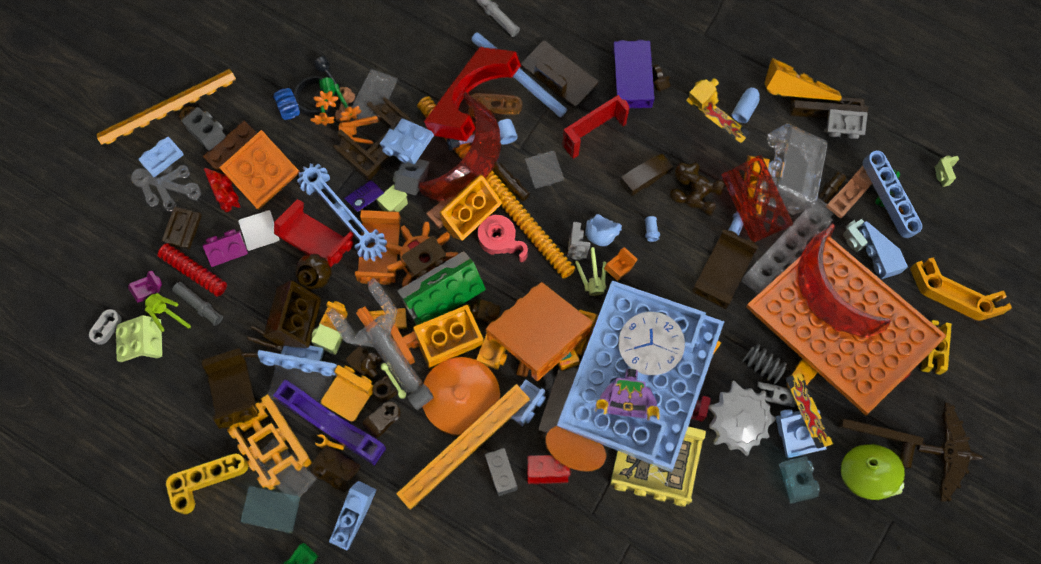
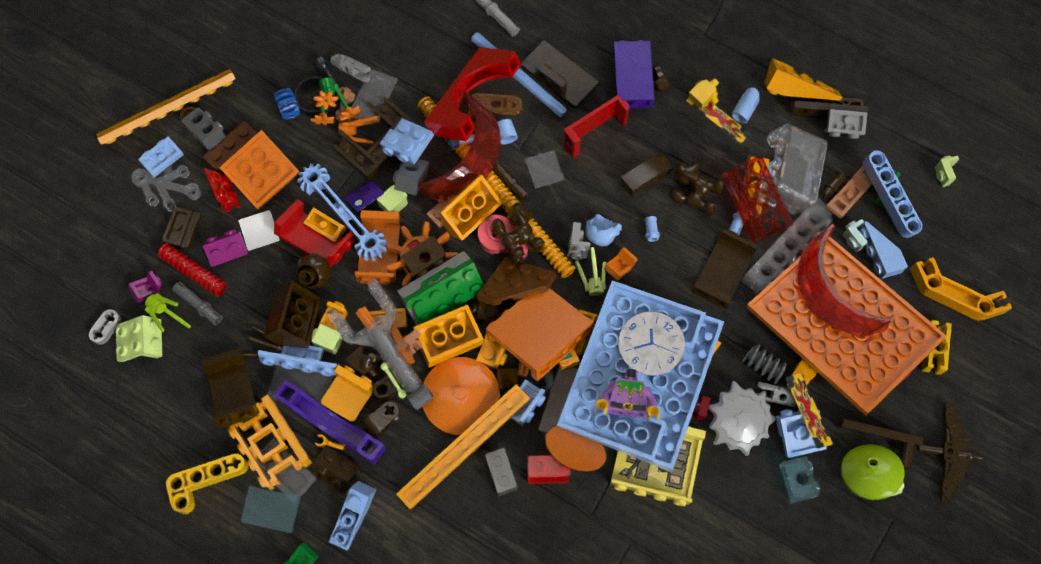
none -> light orange slope [303,207,347,242]
none -> light grey hinge [331,54,370,82]
none -> nougat tile [395,328,422,356]
none -> reddish brown plate [477,257,556,306]
none -> dark brown animal [491,202,545,265]
none -> dark brown tile [496,368,519,390]

